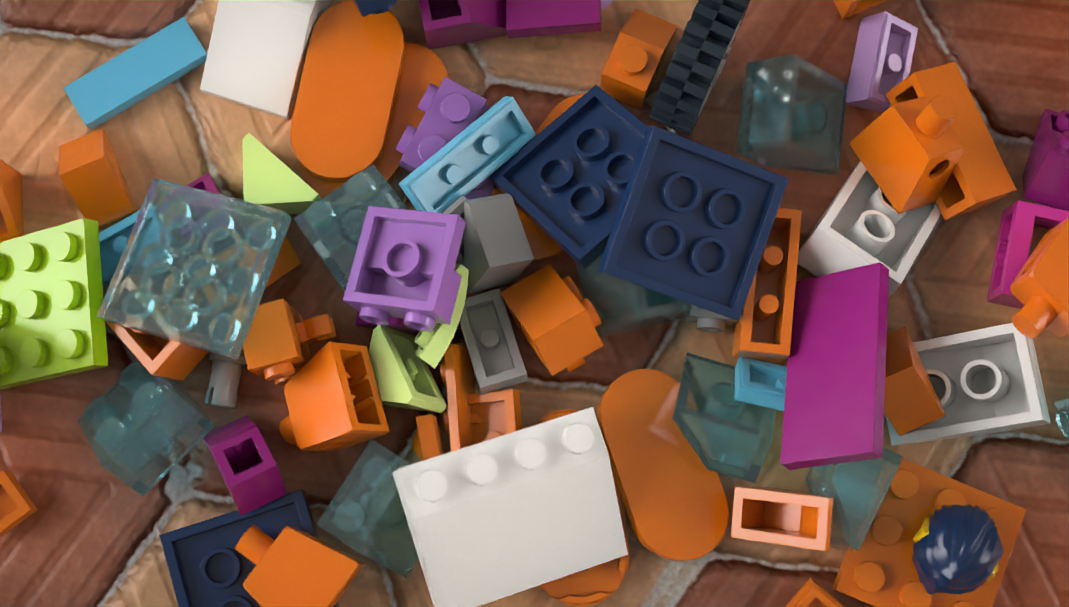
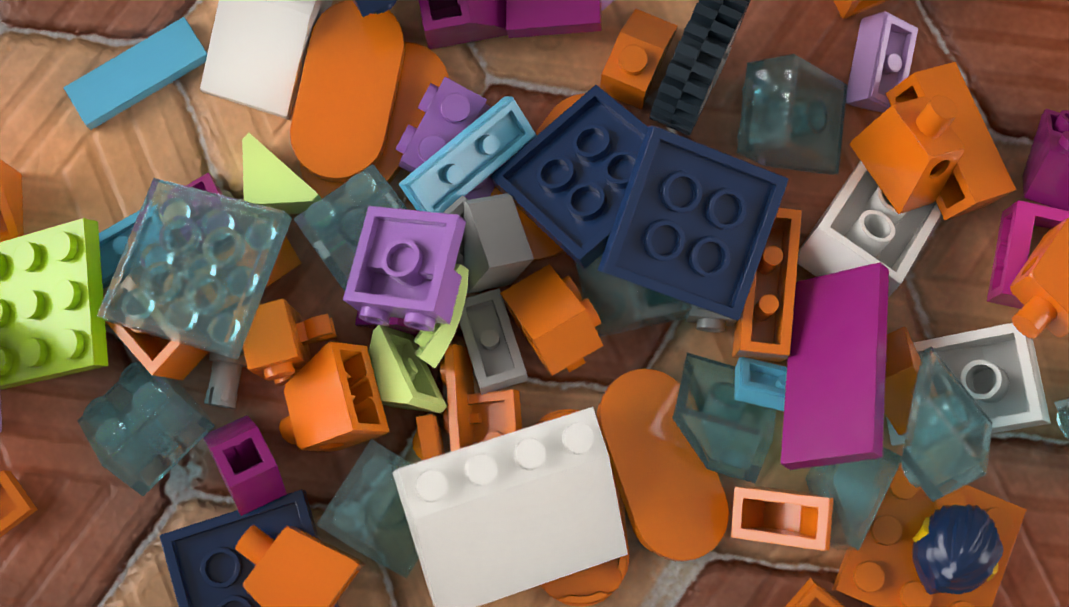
orange slope [59,128,137,229] -> none
none -> clear light blue slope [901,346,992,502]

